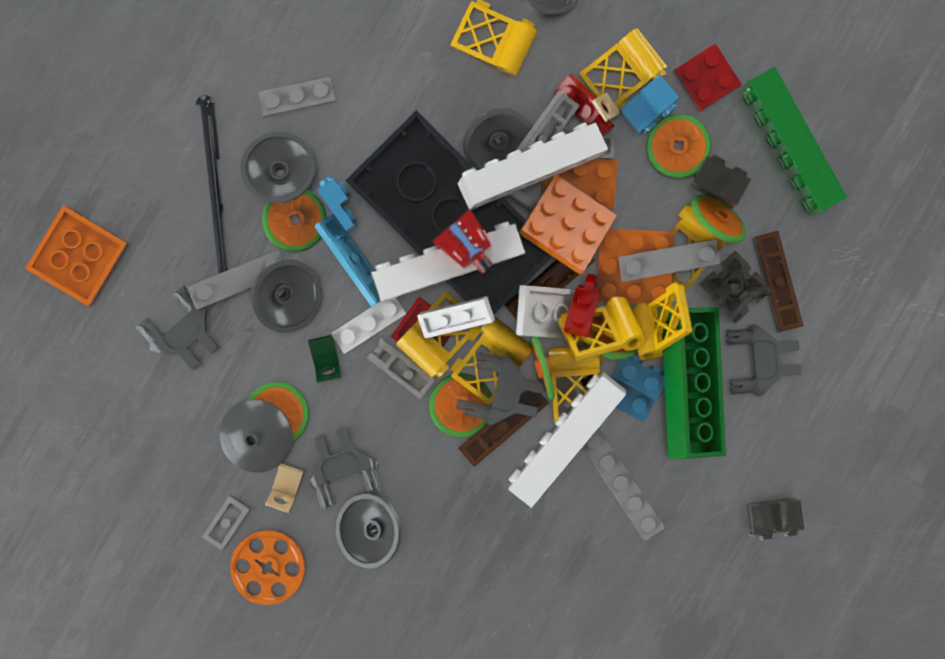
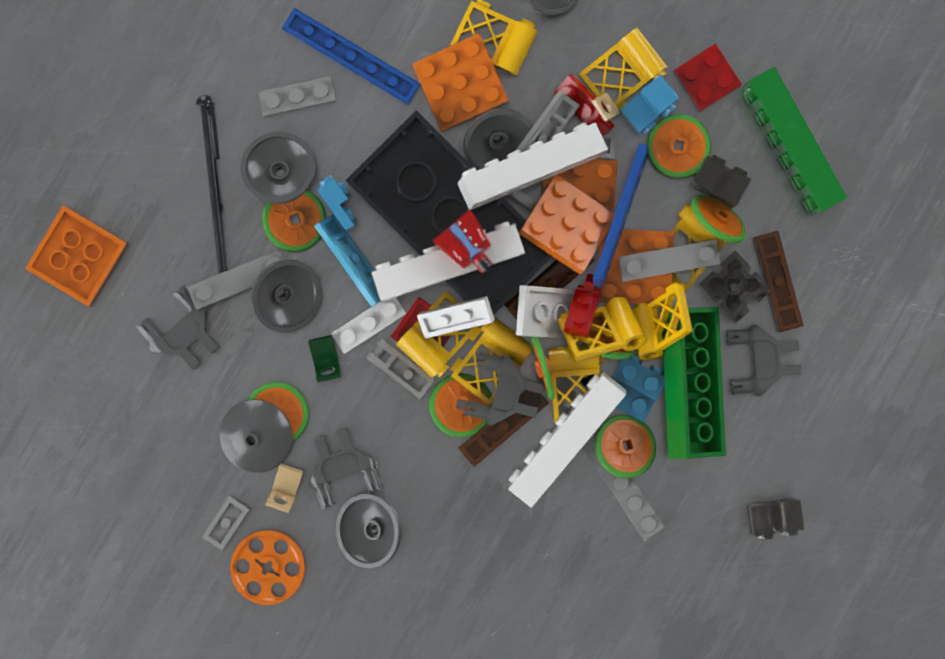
none -> blue tile [282,8,421,105]
none -> orange plate [412,33,510,132]
none -> blue tile [593,143,648,288]
none -> orange wheel [595,415,656,478]

